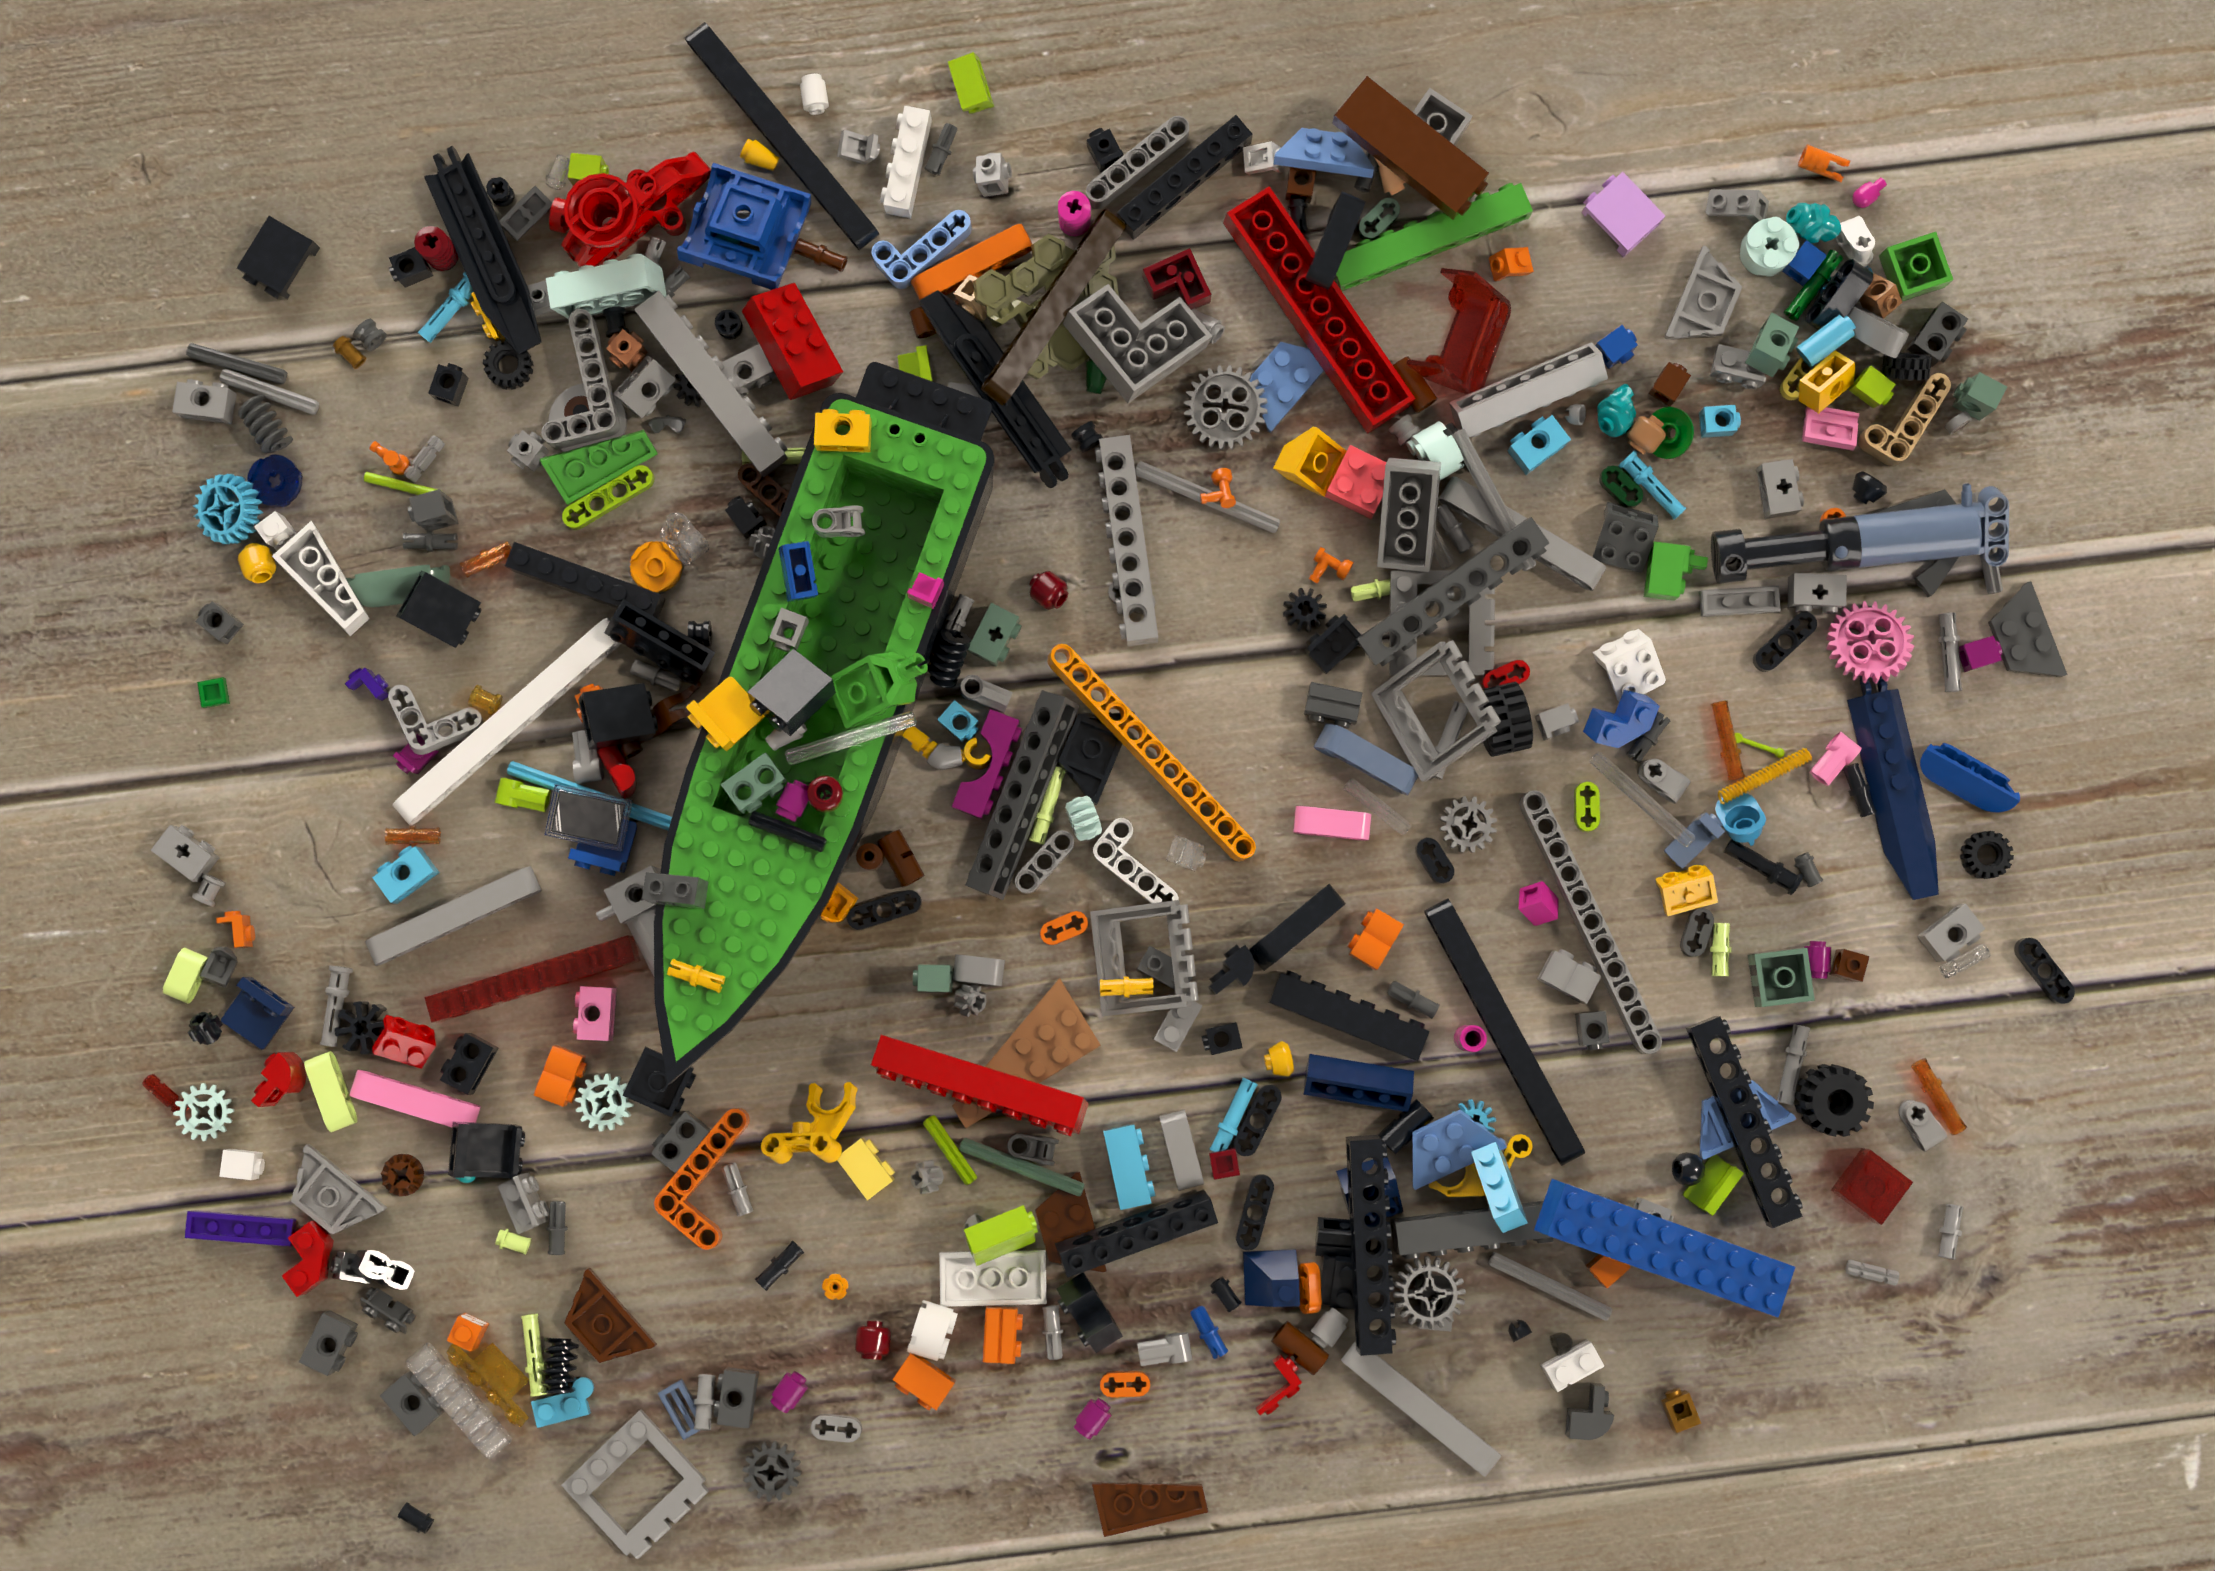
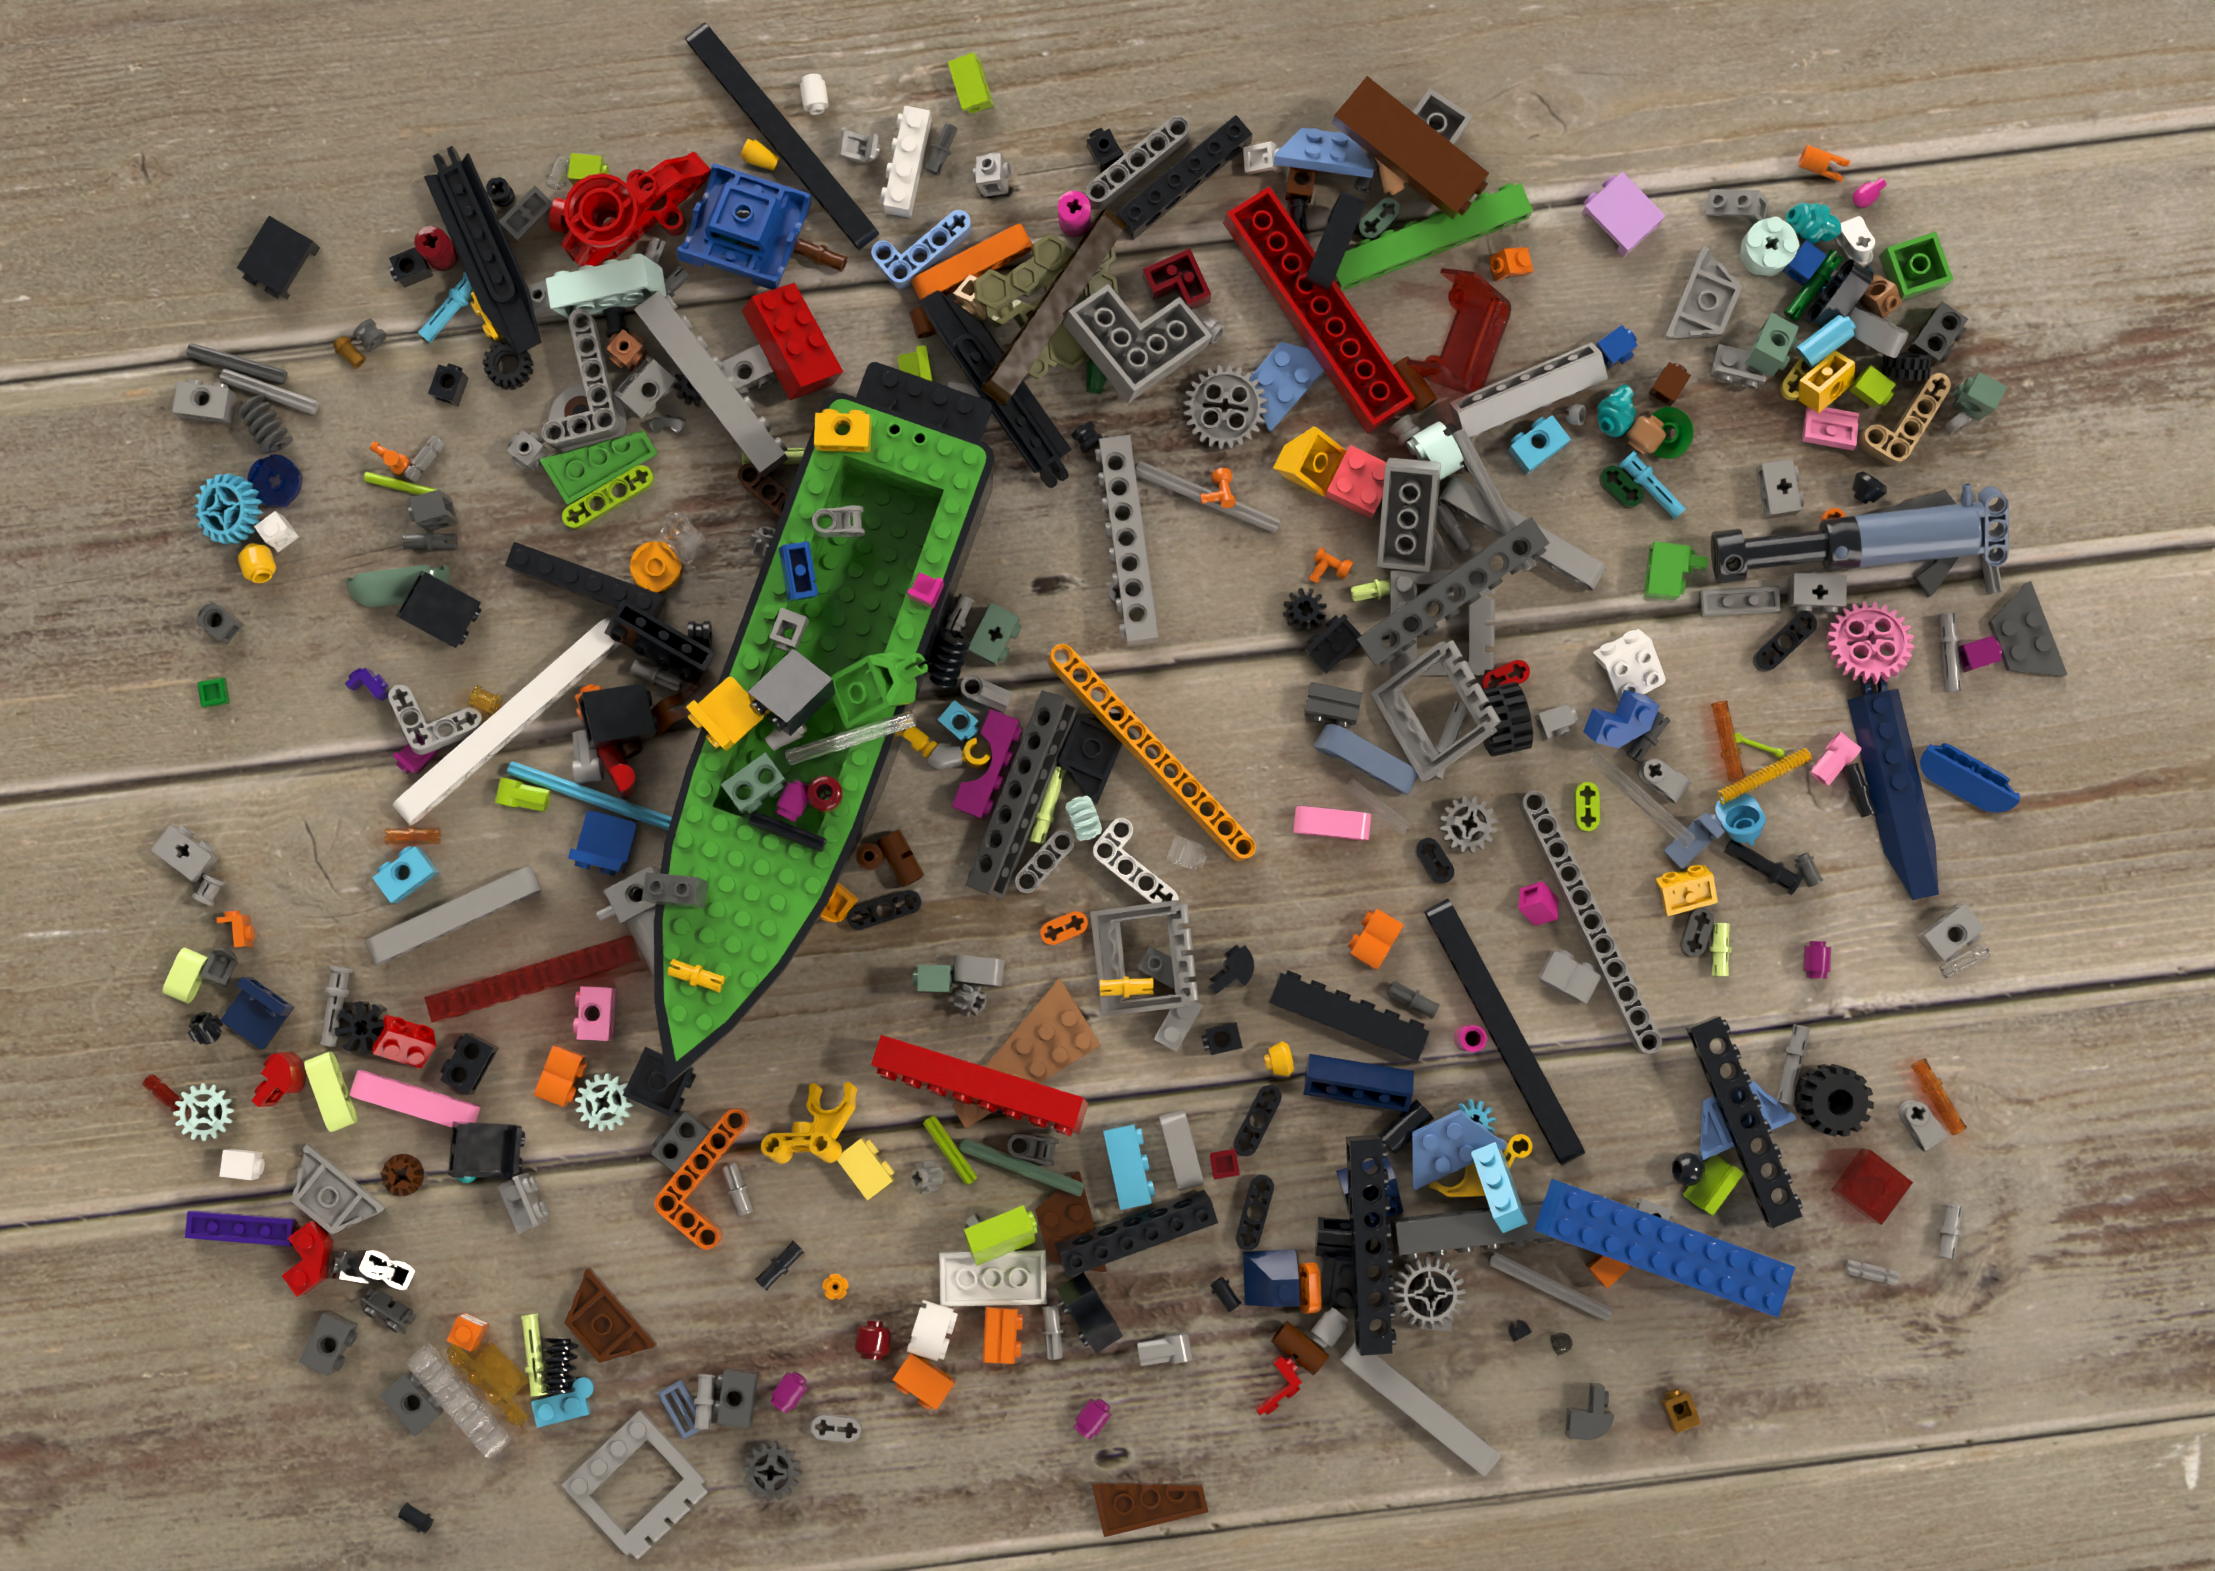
white wedge [272,521,370,636] -> none
clear orange pin [460,541,512,578] -> none
yellowish green pin [495,1228,531,1255] -> none
tile [544,784,633,852] -> none
dark grey axle [546,1201,568,1255] -> none
black wheel [715,309,743,340] -> none
black brick [725,496,767,539] -> none
dark red head [1029,571,1069,610] -> none
orange beam [1100,1371,1150,1397] -> none
blue axle [1190,1306,1228,1359] -> none
medium azure pin [1209,1077,1258,1152] -> none
black beam [1249,883,1346,971] -> none
white brick [1541,1339,1604,1392] -> none
dark grey brick [1575,1011,1610,1050] -> none
dark grey bracket [1593,502,1659,573] -> none
medium azure brick [1699,405,1741,438] -> none
sand green brick [1747,948,1815,1007] -> none
reddish brown brick [1829,949,1870,982] -> none
black tyre [1960,831,2014,879] -> none
black beam [2014,938,2075,1004] -> none

